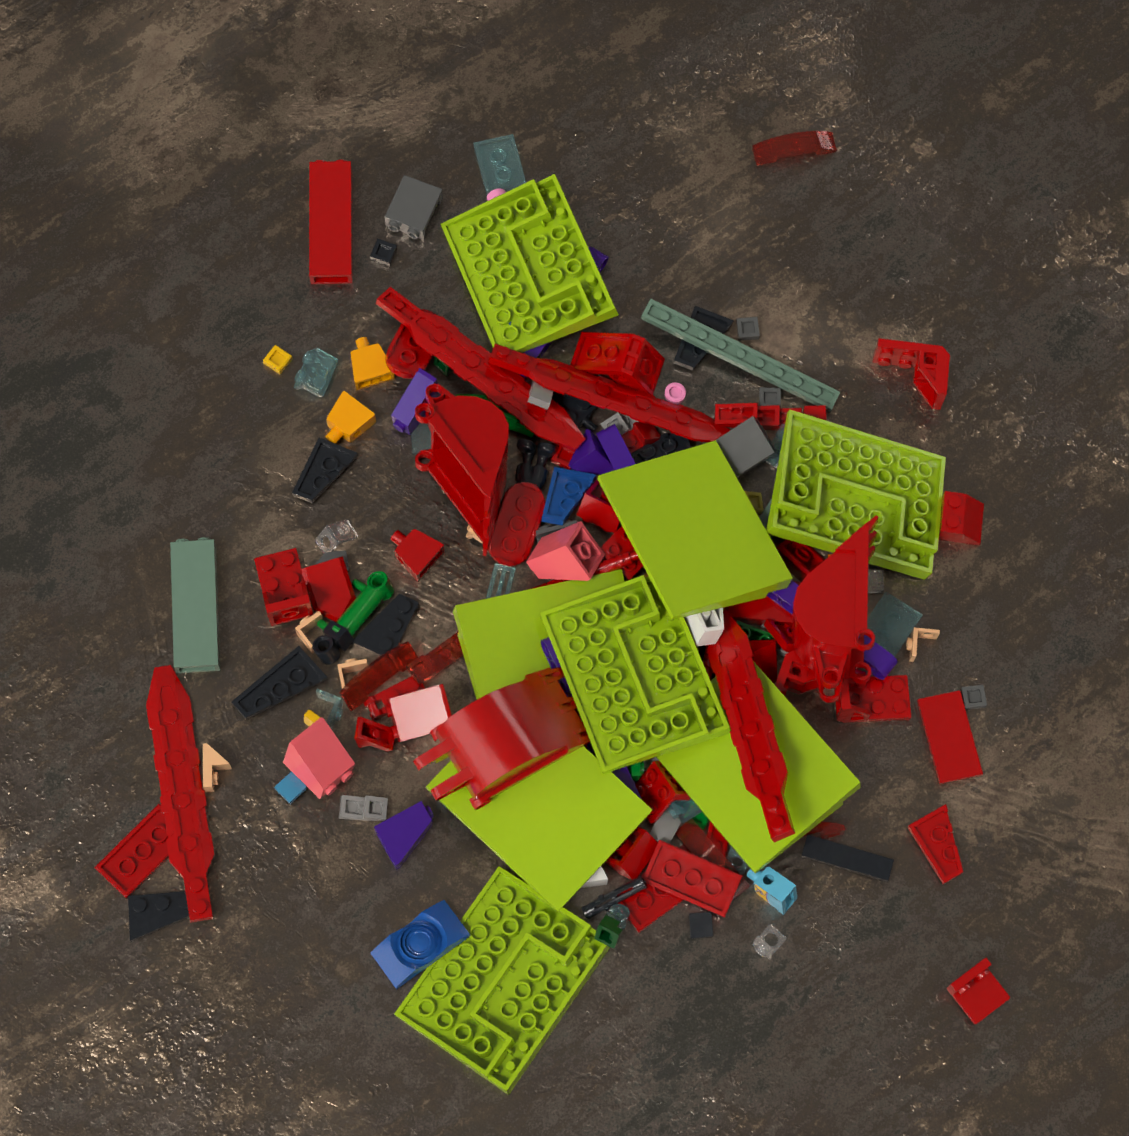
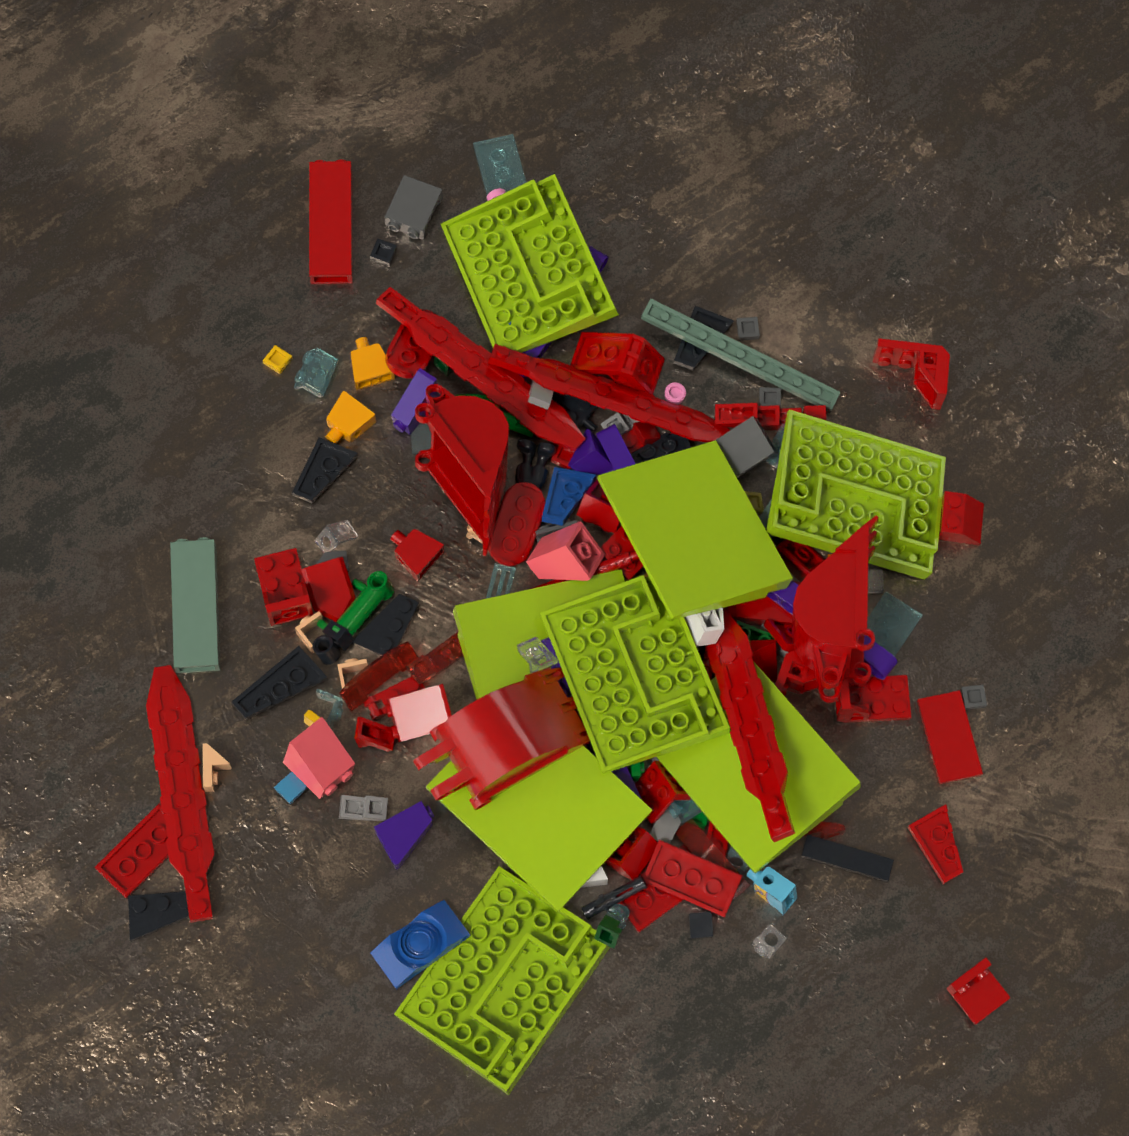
clear red slope [752,131,837,165] -> none
light nougat bracket [906,627,940,662] -> none
none -> clear slope [517,637,558,674]

